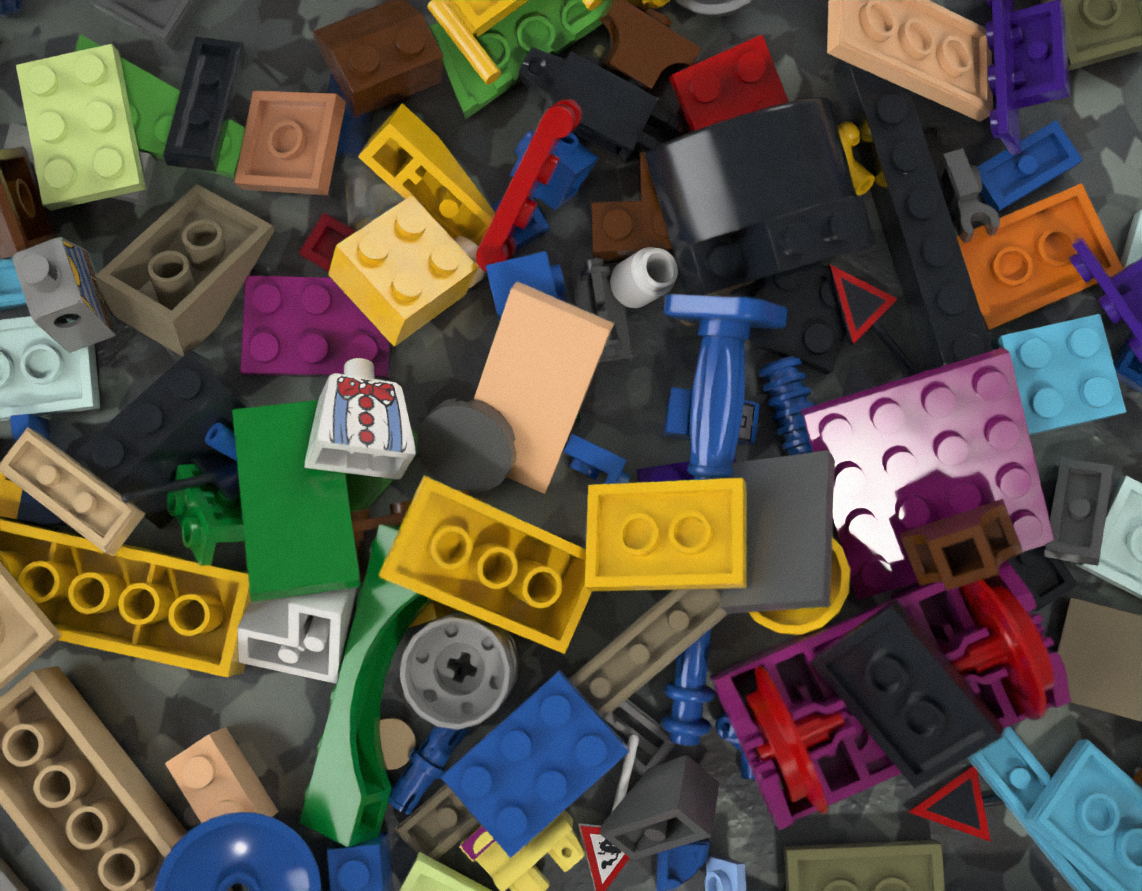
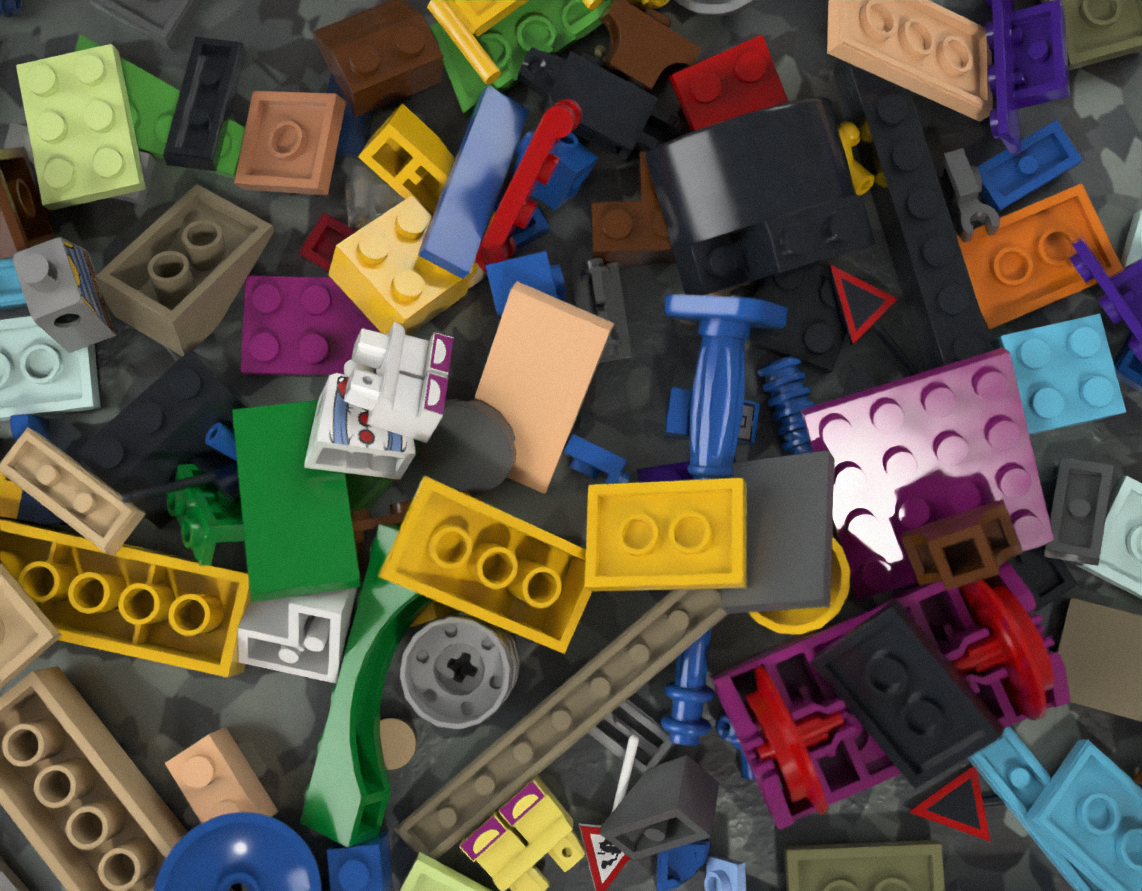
blue pin [388,726,470,815] -> none
blue plate [441,670,629,858] -> none
white brick [610,247,678,308] -> none
none -> white hips [344,322,453,443]
none -> tile [418,85,530,279]

